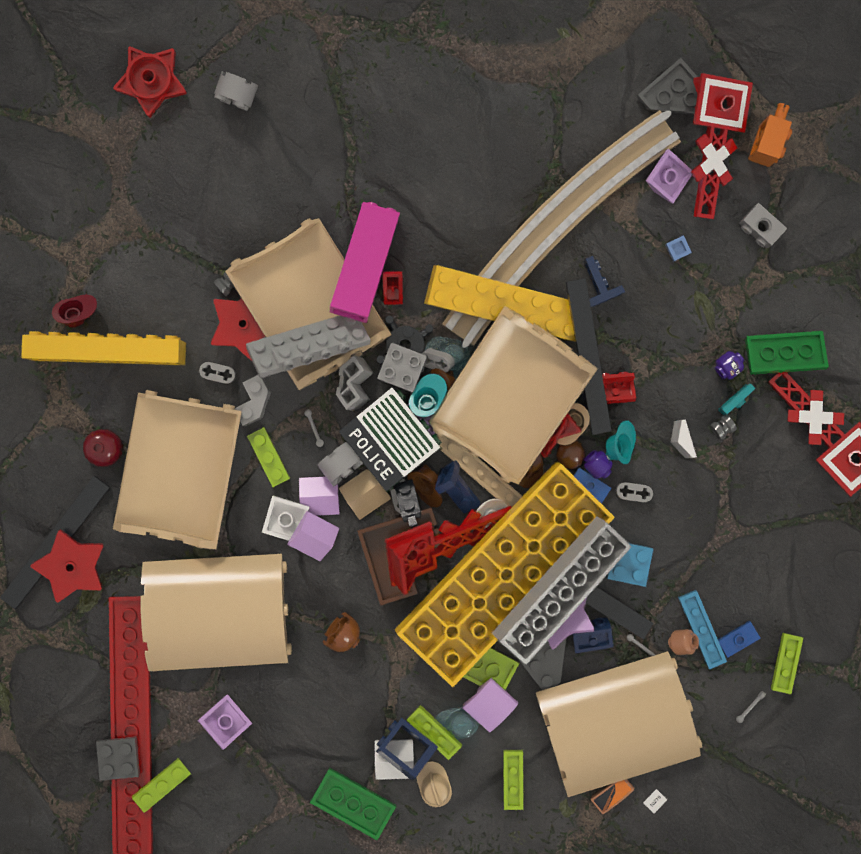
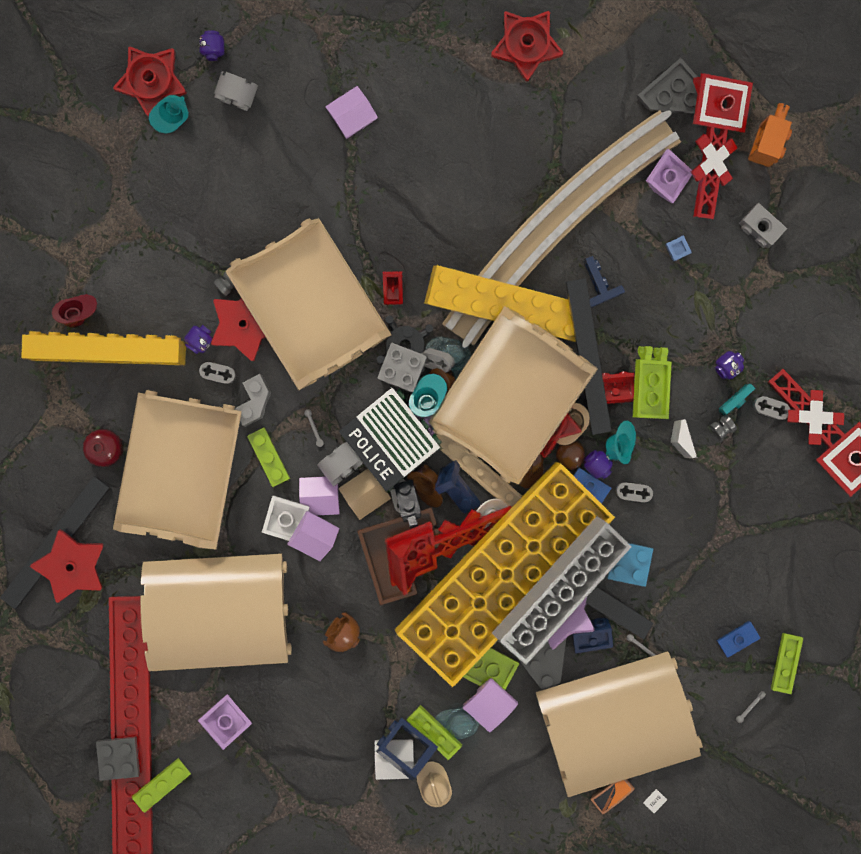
light grey plate [246,315,371,378] -> none
green plate [310,767,396,840] -> none
dark pink brick [330,202,400,323] -> none
light grey brick [336,356,374,412] -> none
lime plate [503,750,523,810] -> none
nougat head [668,629,699,655] -> none
dark azure plate [678,590,727,669] -> none
green plate [745,331,829,375] -> none
none -> teal piece [149,95,188,133]
none -> dark purple head [184,325,213,354]
none -> dark purple head [199,31,224,61]
none -> lavender slope [325,86,378,139]
none -> red plate [491,11,563,82]
none -> lime tile [633,346,672,419]
none -> light grey beam [753,396,790,420]

